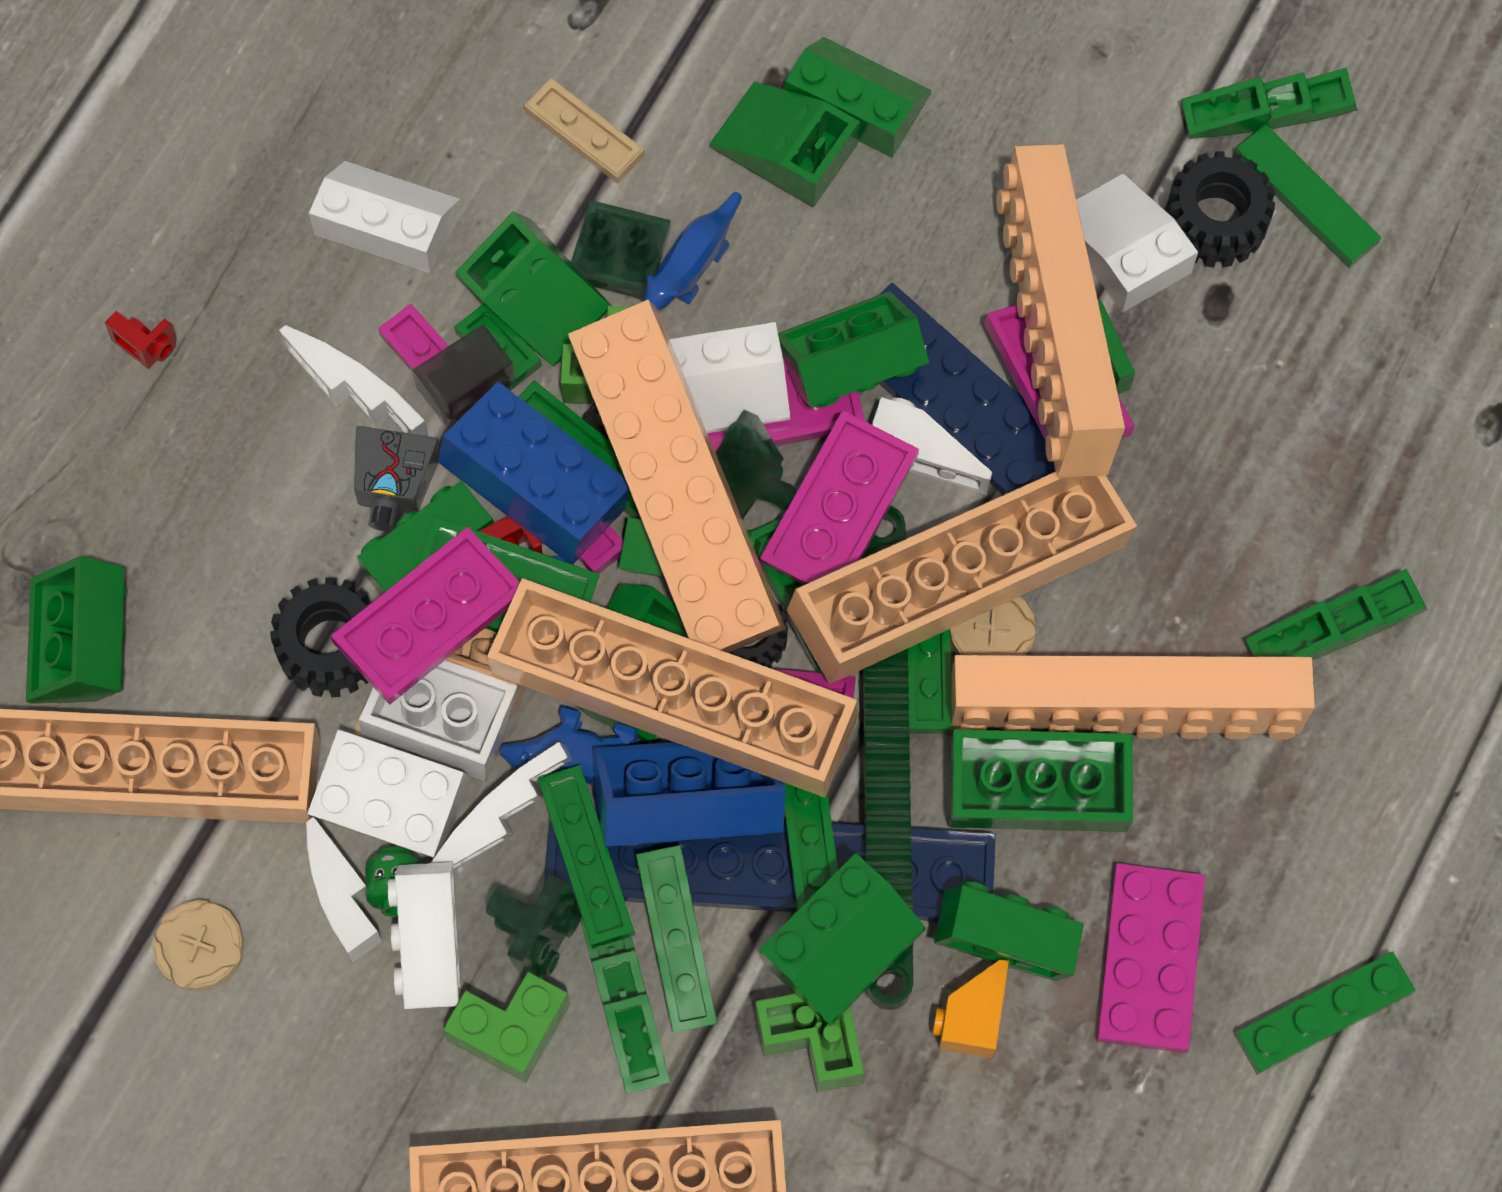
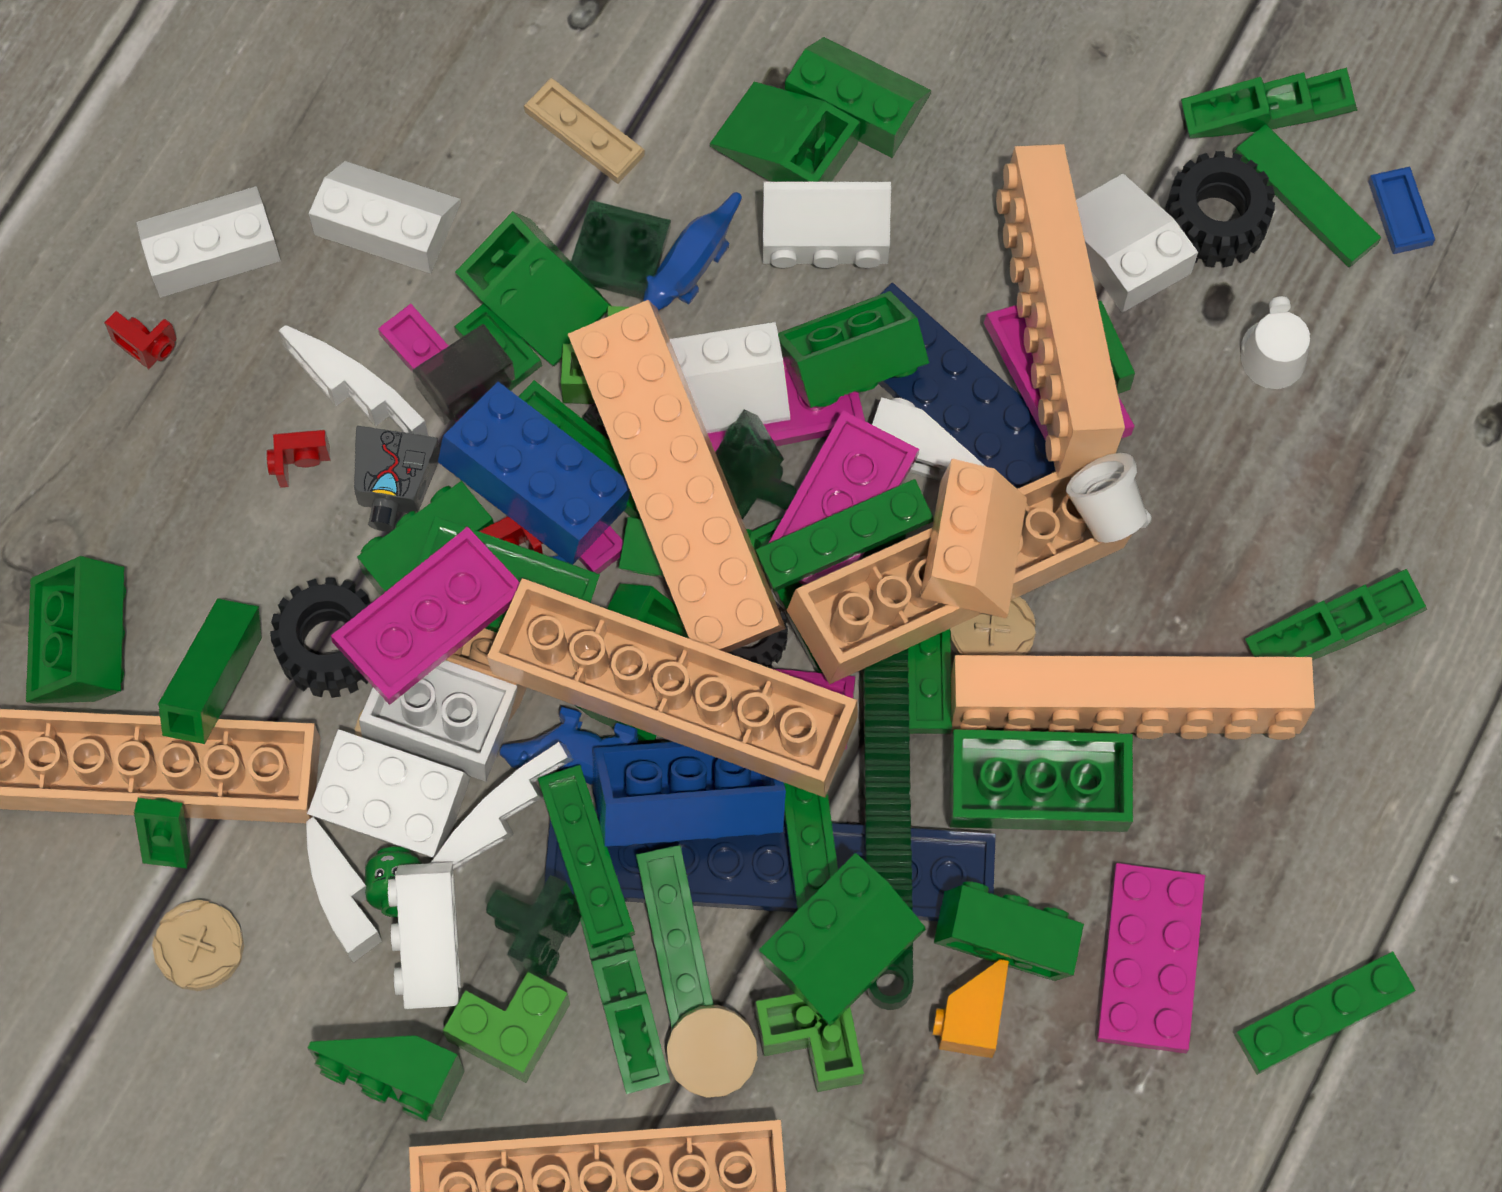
none -> green plate [134,798,190,869]
none -> white slope [136,186,281,298]
none -> green brick [158,598,262,744]
none -> red bracket [267,430,331,488]
none -> green slope [307,1035,465,1122]
none -> tan tile [667,1005,758,1098]
none -> green plate [755,479,933,592]
none -> white slope [763,182,891,268]
none -> light nougat slope [920,459,1027,618]
none -> white hat [1066,453,1152,543]
none -> white hat [1241,296,1310,389]
none -> blue tile [1368,166,1435,254]

